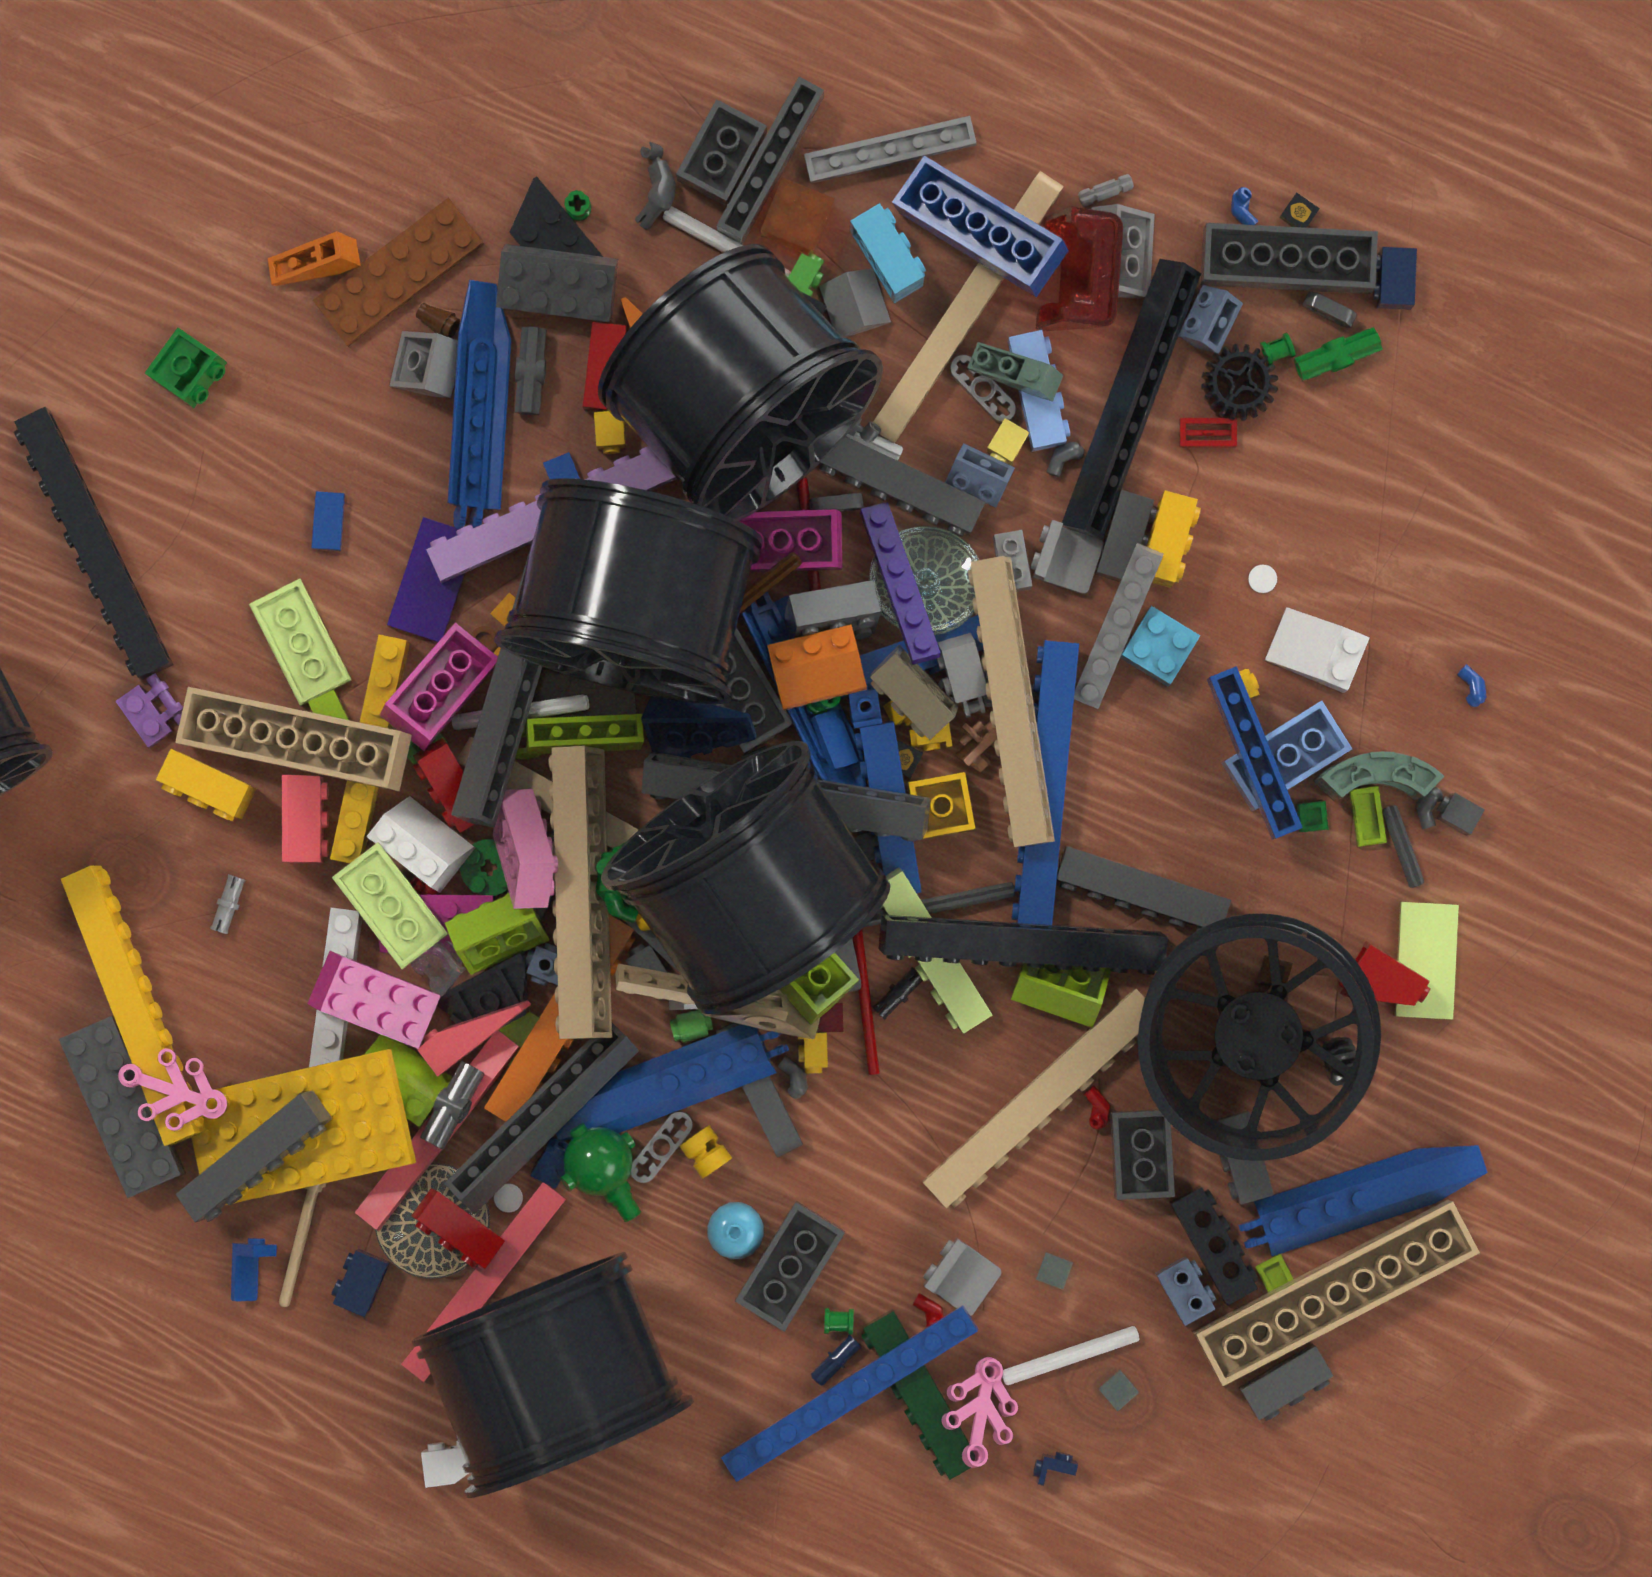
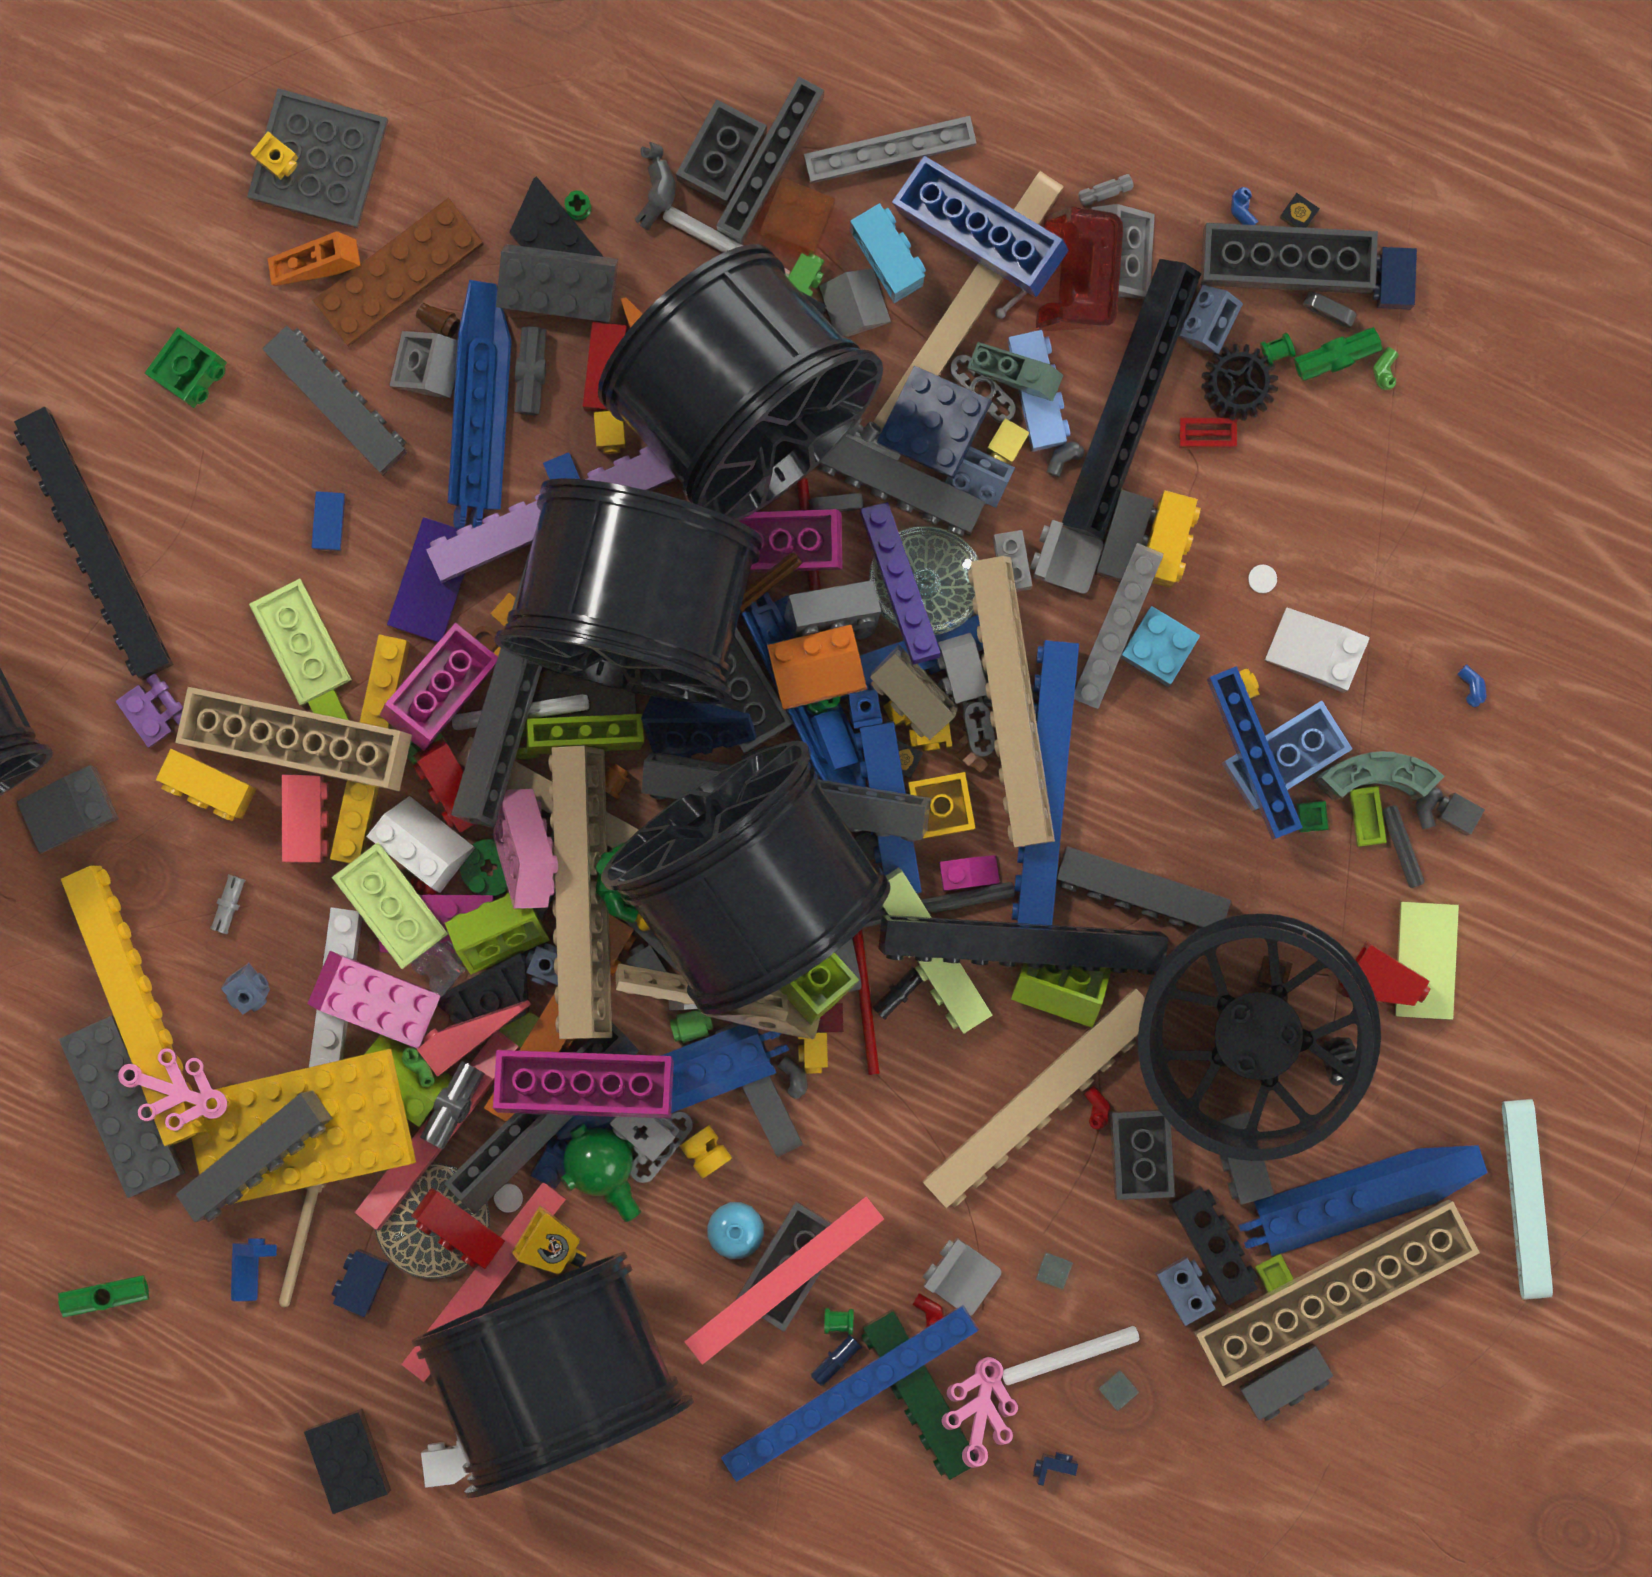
none -> dark grey slope [17,765,119,854]
none -> green piece [58,1275,149,1318]
none -> sand blue brick [221,963,270,1015]
none -> dark grey plate [247,88,388,229]
none -> yellow brick [250,131,298,180]
none -> dark grey brick [262,326,408,476]
none -> black brick [304,1409,391,1514]
none -> bright green arm [402,1047,435,1087]
none -> dark pink brick [493,1050,674,1119]
none -> yellow torso [512,1206,586,1274]
none -> orange brick [605,764,631,800]
none -> light grey brick [610,1117,680,1162]
none -> coral tile [684,1196,884,1365]
none -> dark blue plate [877,366,992,479]
none -> dark pink slope [939,855,1000,891]
none -> dark grey beam [963,702,995,756]
none -> light grey hinge [995,290,1028,319]
none -> bright green arm [1373,347,1399,390]
none -> light aqua beam [1502,1099,1553,1300]

